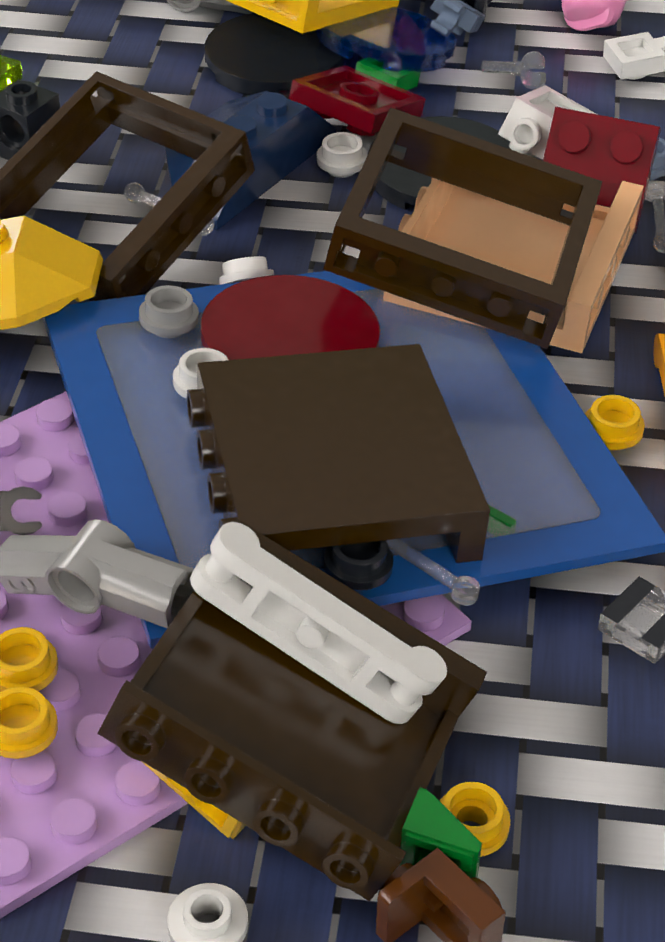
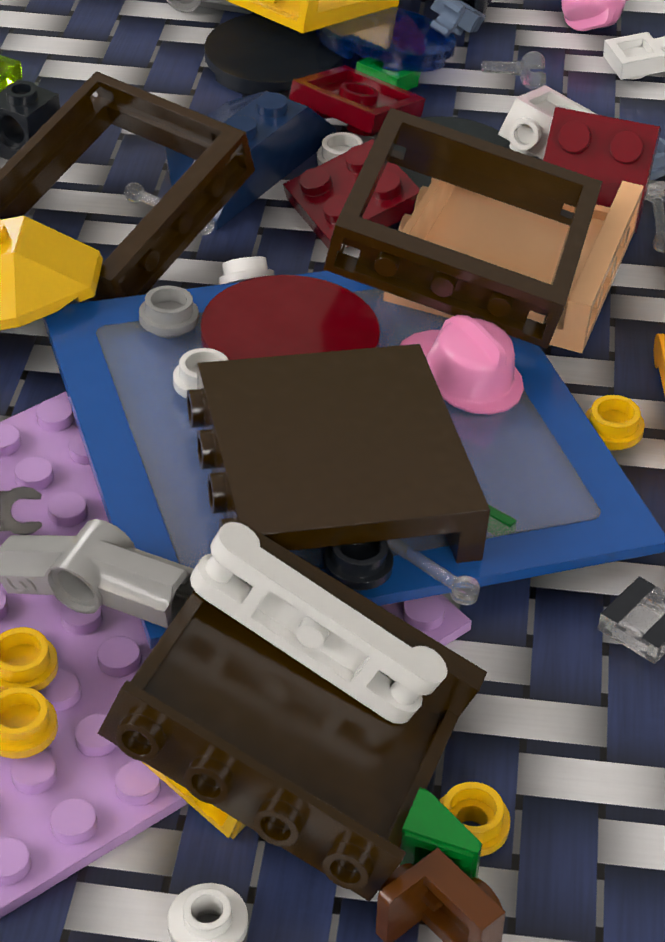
none -> dark red plate [283,139,420,249]
none -> bright pink piece [400,315,524,415]

